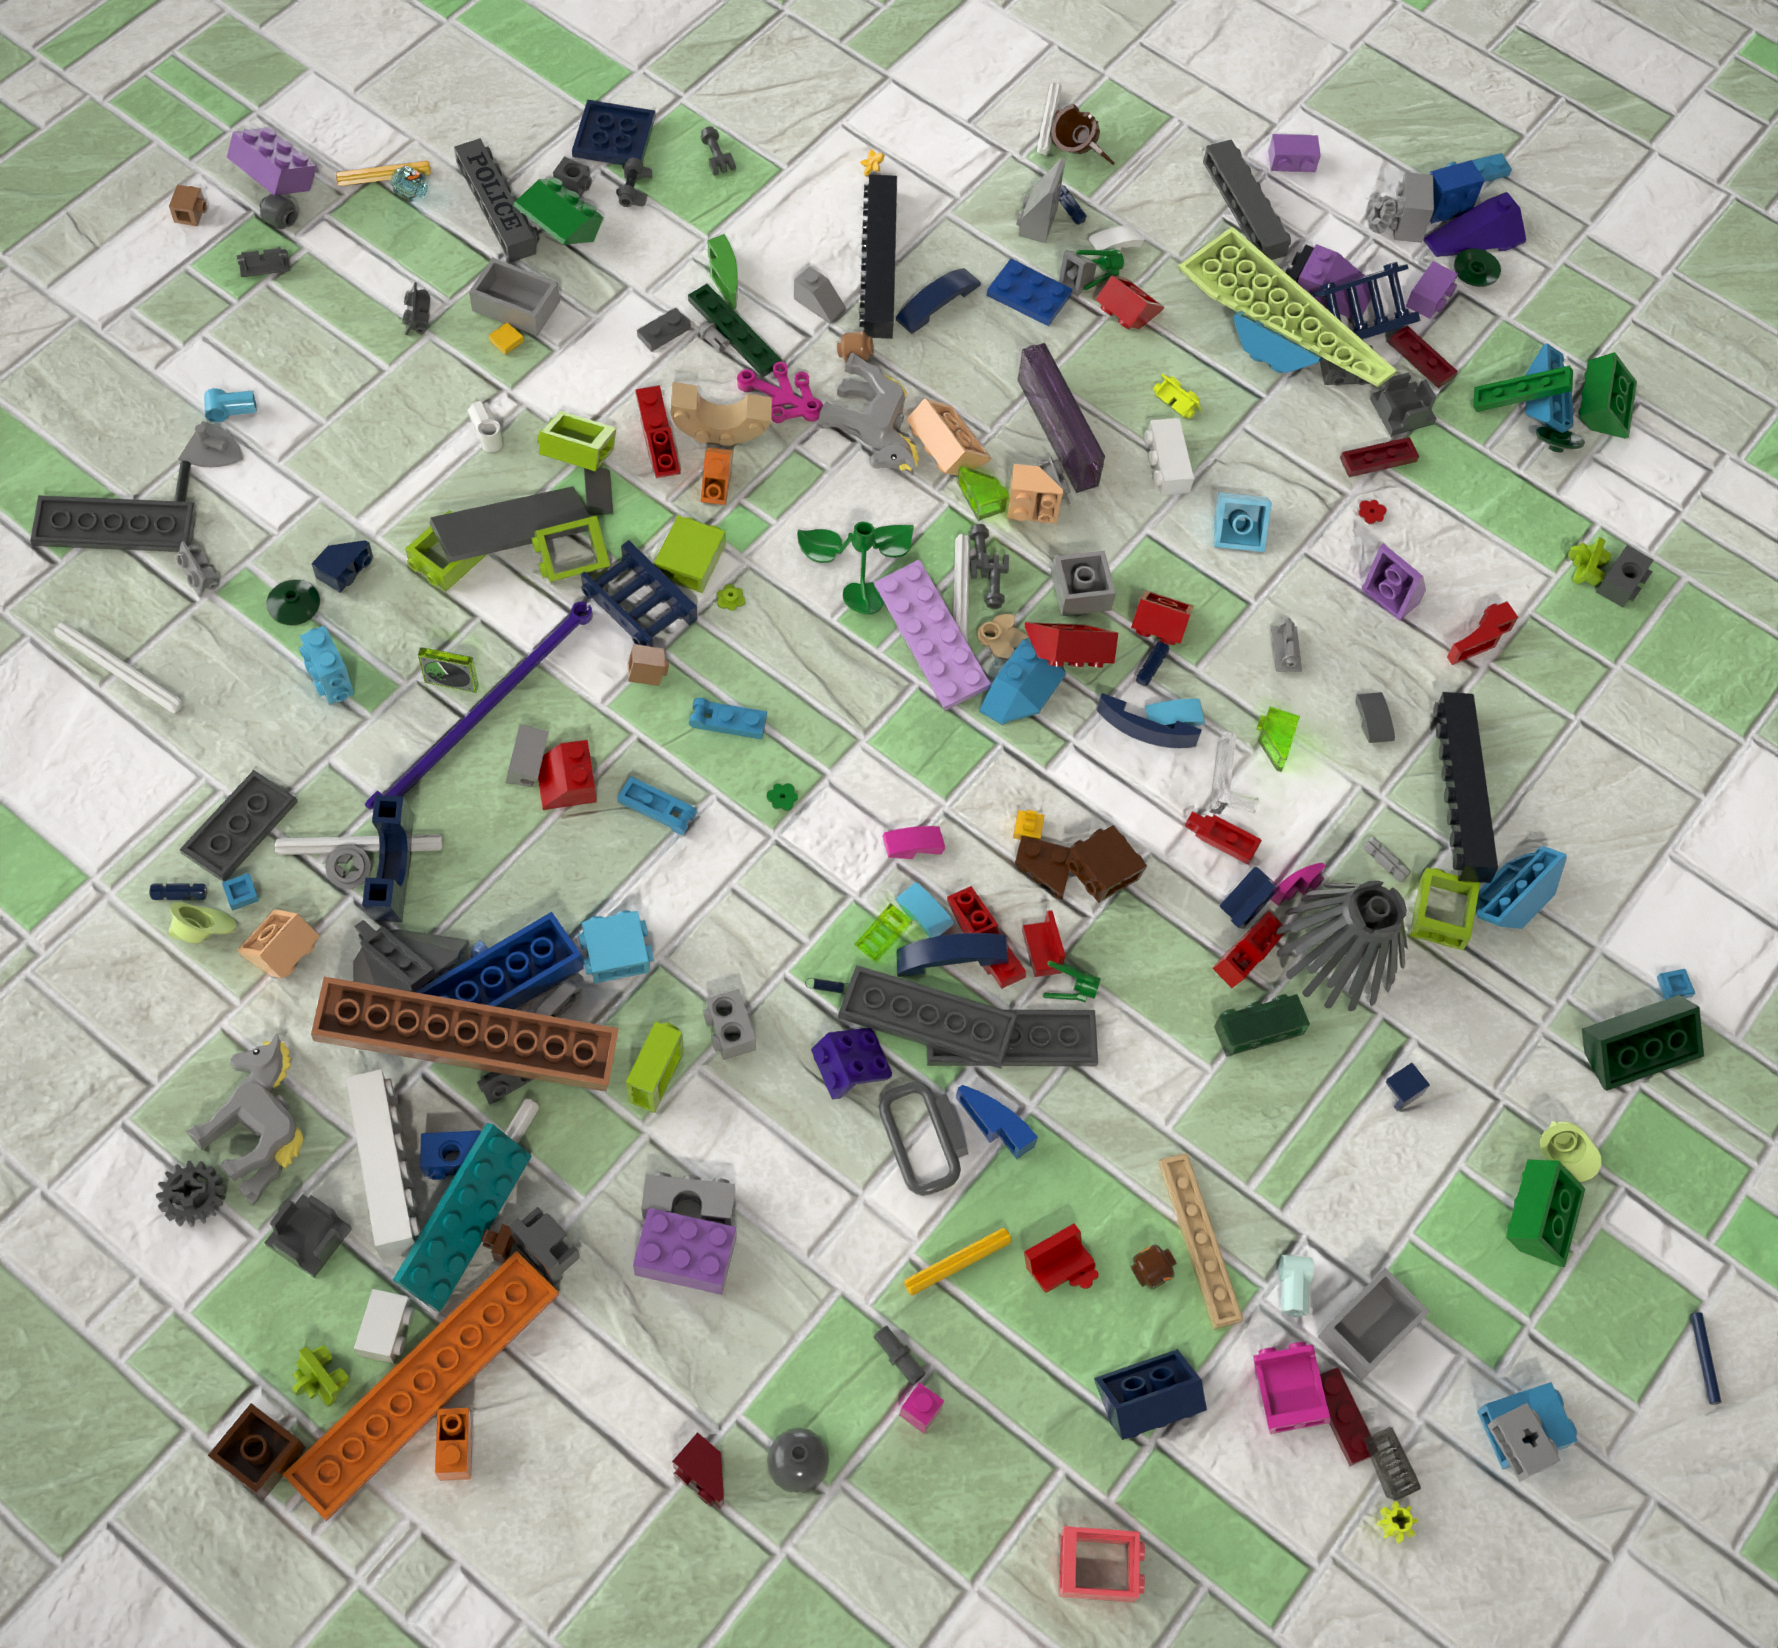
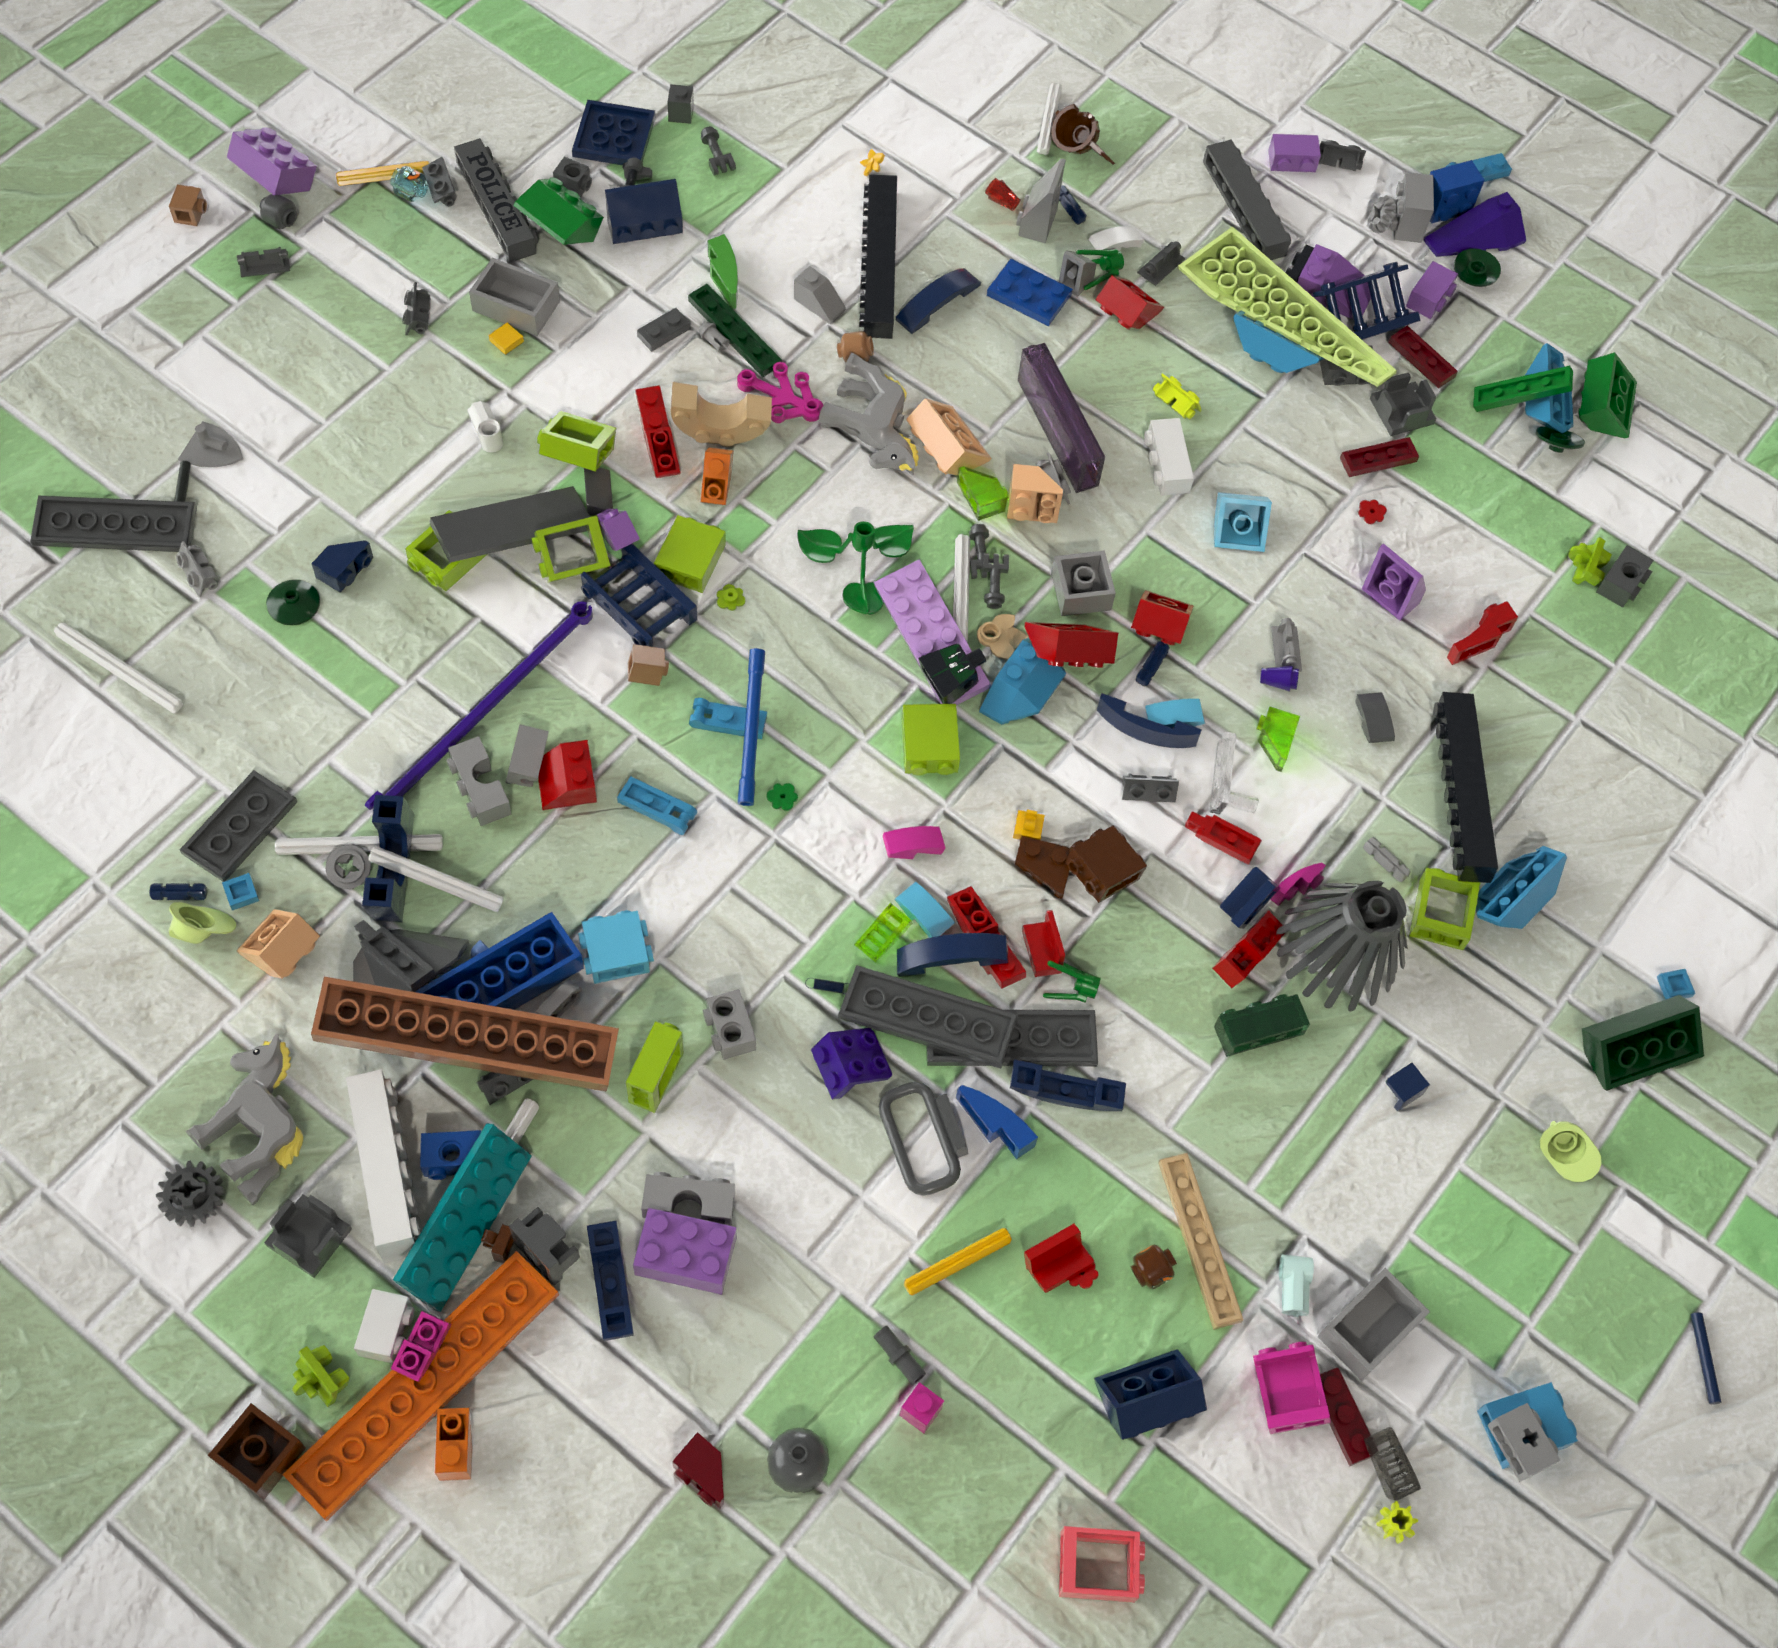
medium azure piece [204,388,257,422] -> none
medium azure brick [299,625,354,704] -> none
tile [418,647,479,693] -> none
green slope [1506,1159,1585,1267] -> none
none -> white axle [369,846,503,912]
none -> dark pink slope [391,1311,452,1382]
none -> dark grey hinge [422,157,456,207]
none -> light grey arch [446,736,512,826]
none -> dark blue slope [587,1221,634,1341]
none -> medium lavender slope [597,508,640,551]
none -> dark blue slope [605,179,683,244]
none -> dark grey brick [667,84,694,124]
none -> blue piece [738,648,765,806]
none -> lime brick [902,704,960,776]
none -> black torso [918,644,987,704]
none -> clear red cone [985,178,1021,211]
none -> dark blue slope [1010,1059,1126,1111]
none -> dark grey hinge [1122,773,1179,803]
none -> dark grey hinge [1137,241,1185,286]
none -> dark purple cone [1260,666,1299,692]
none -> dark grey hinge [1319,140,1366,172]

